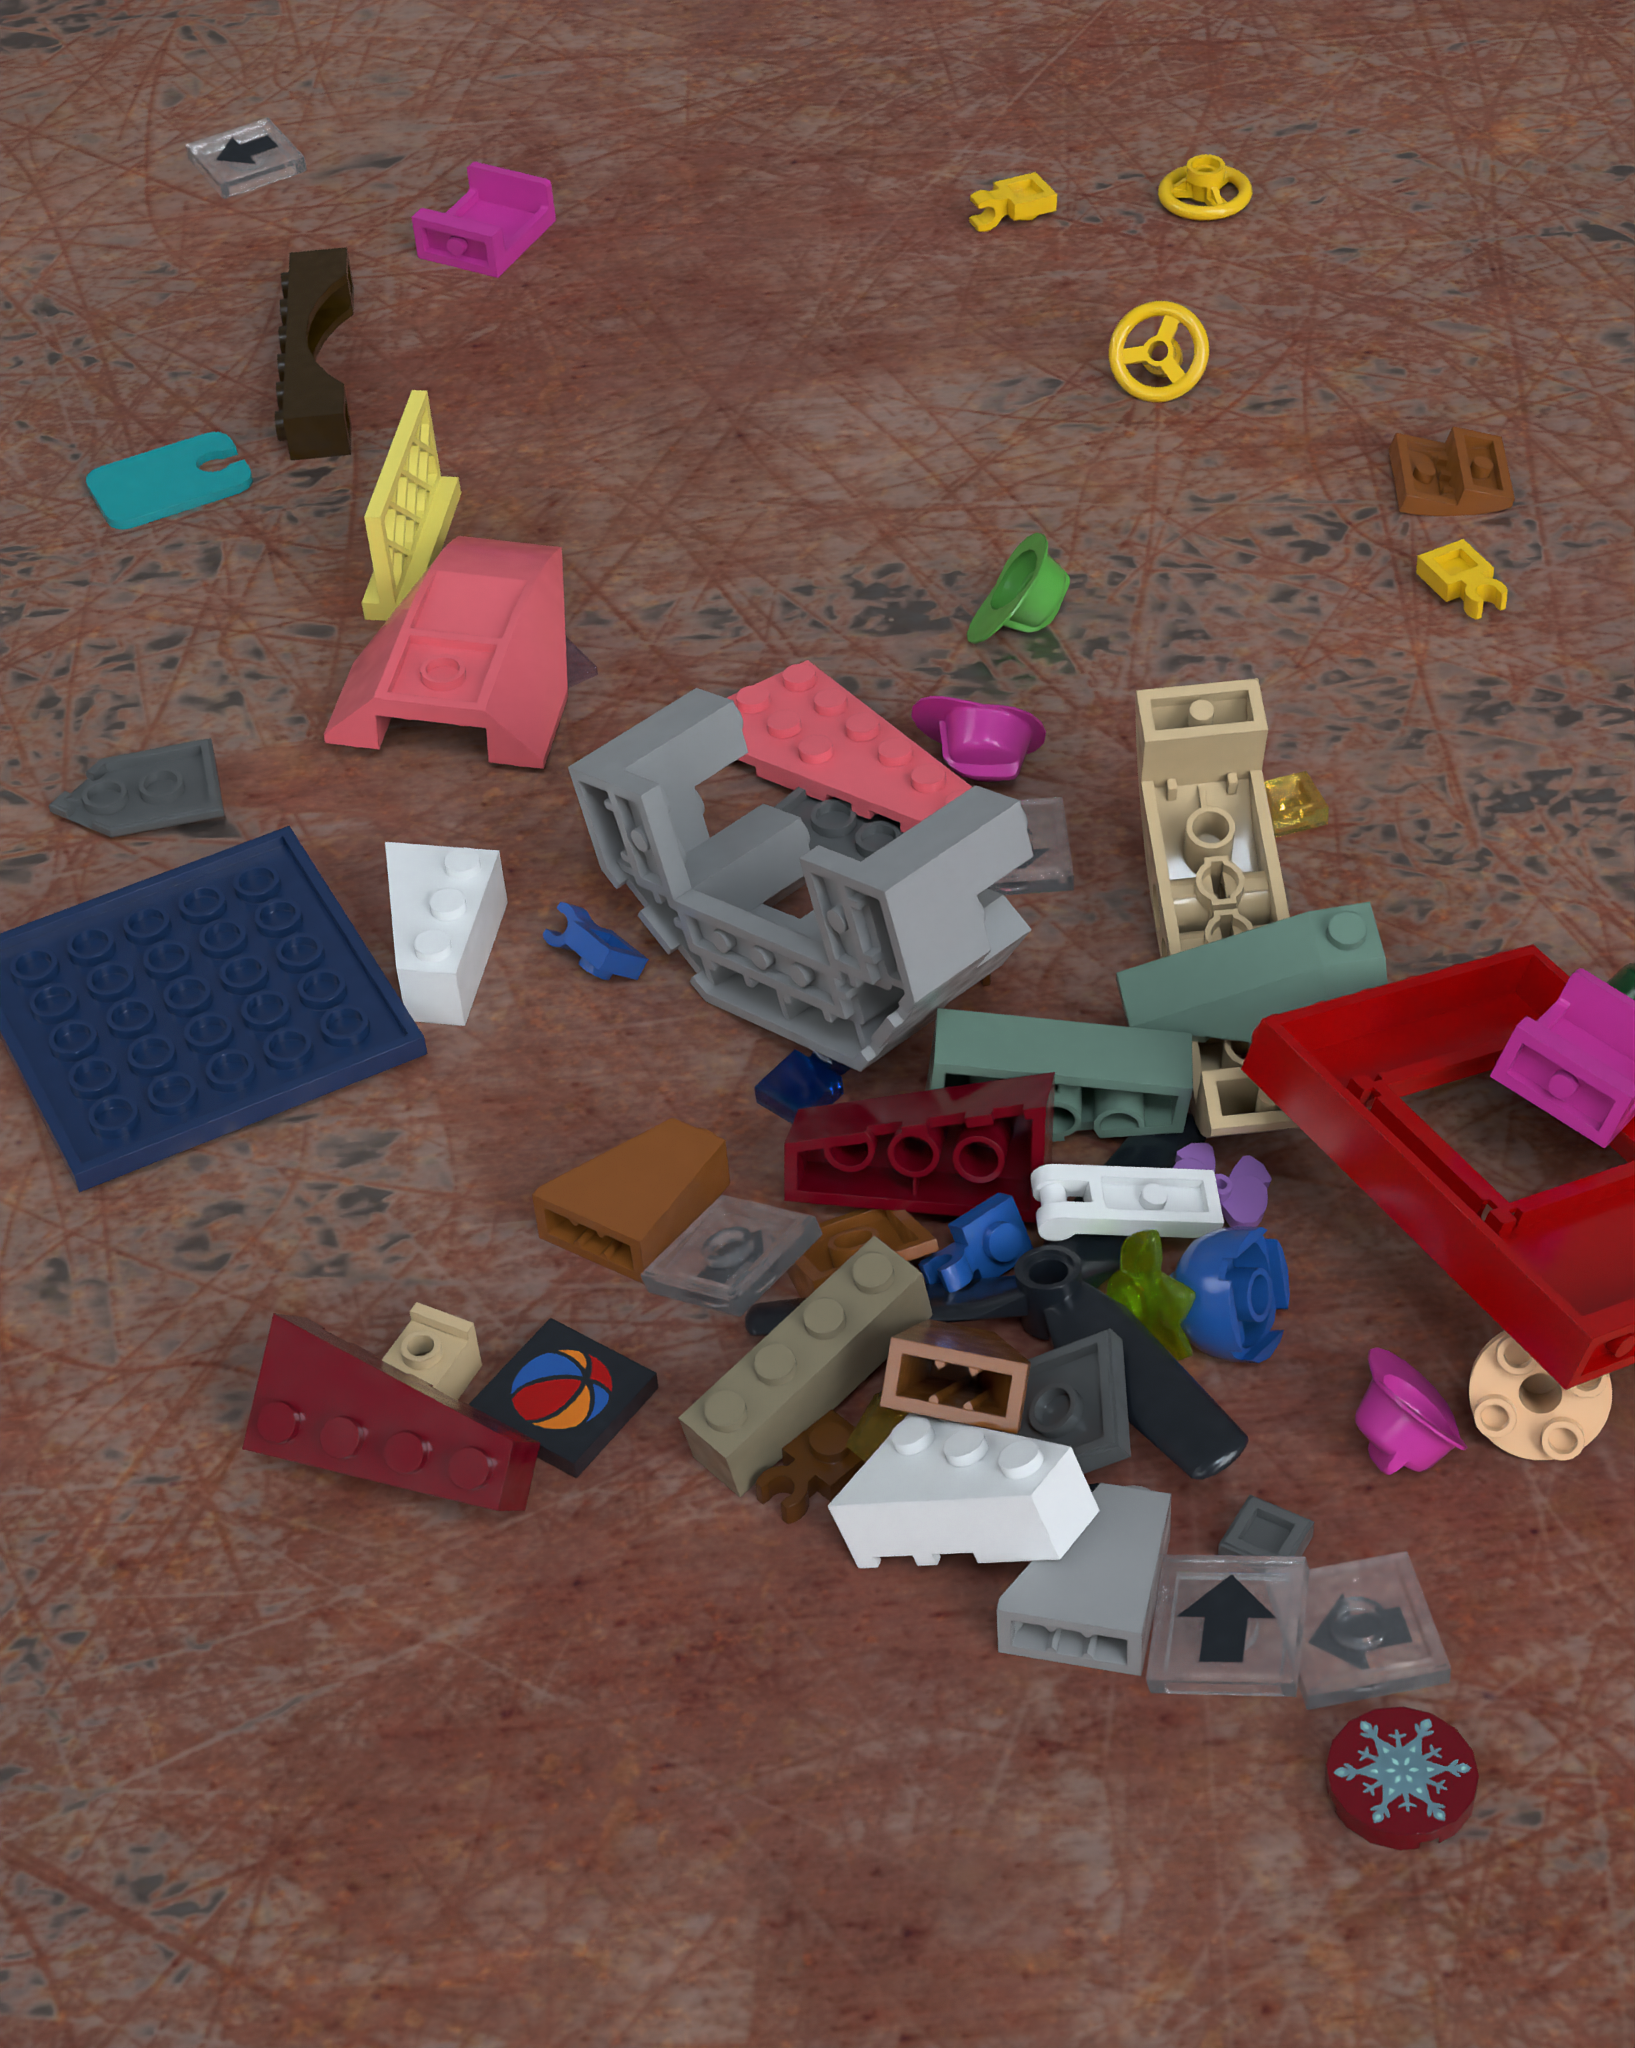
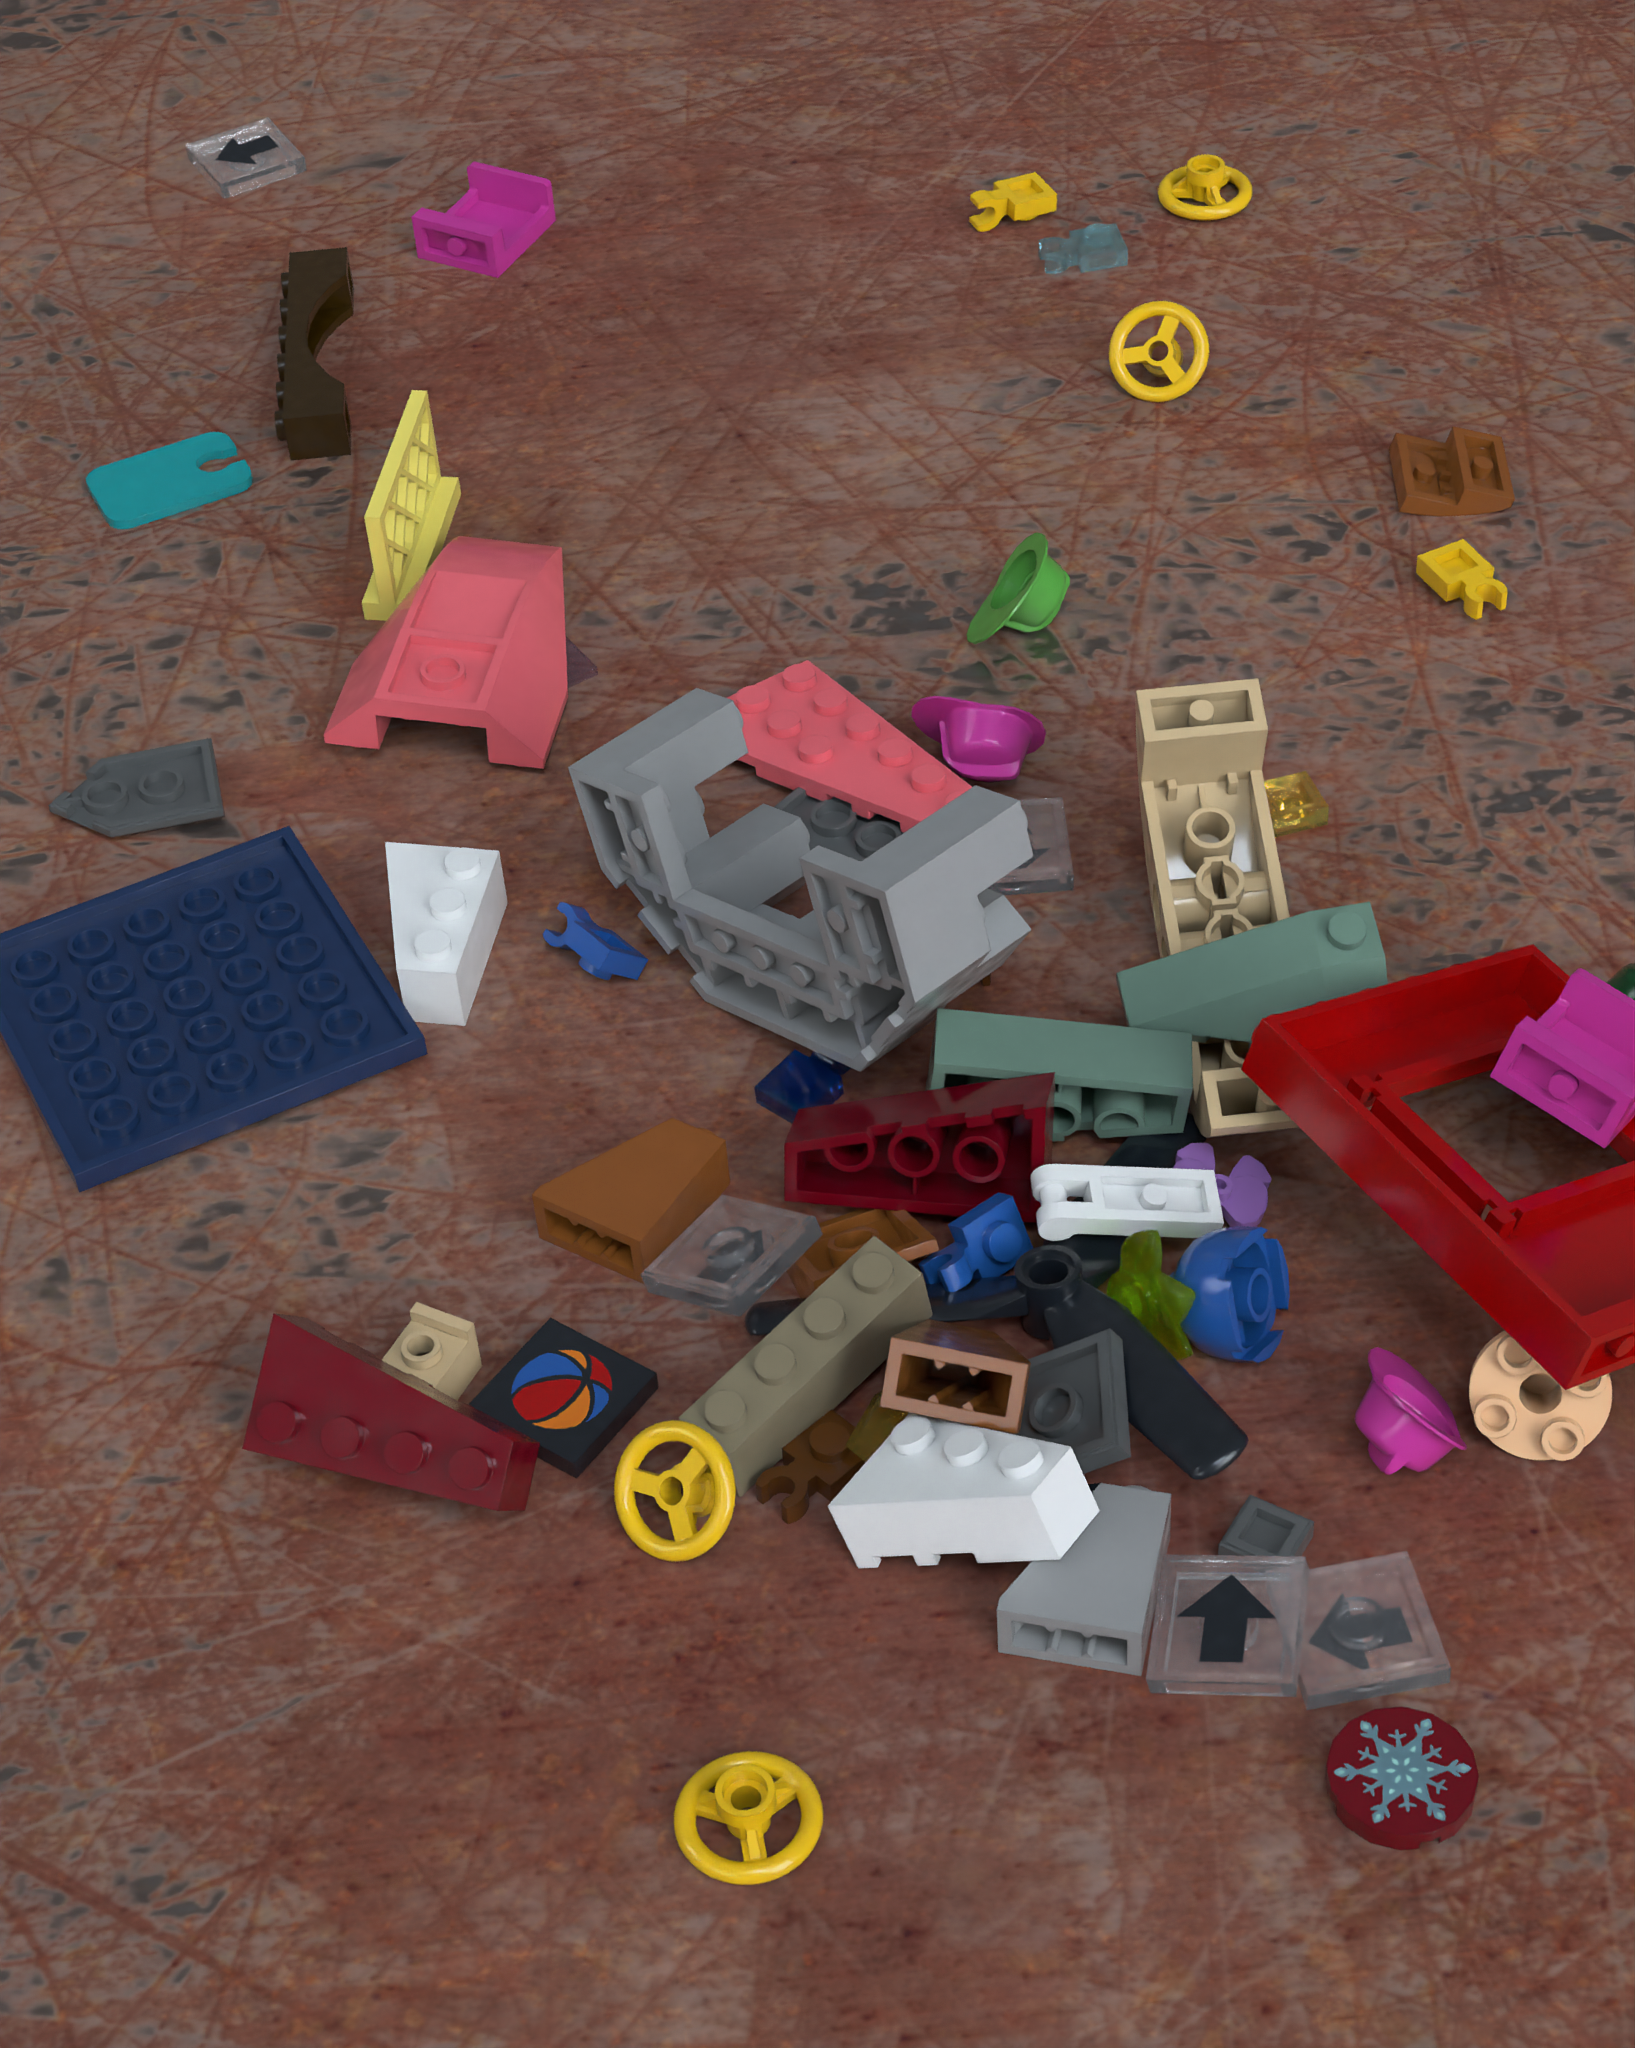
none -> yellow piece [614,1420,736,1562]
none -> yellow piece [673,1751,823,1885]
none -> clear light blue plate [1038,223,1128,274]

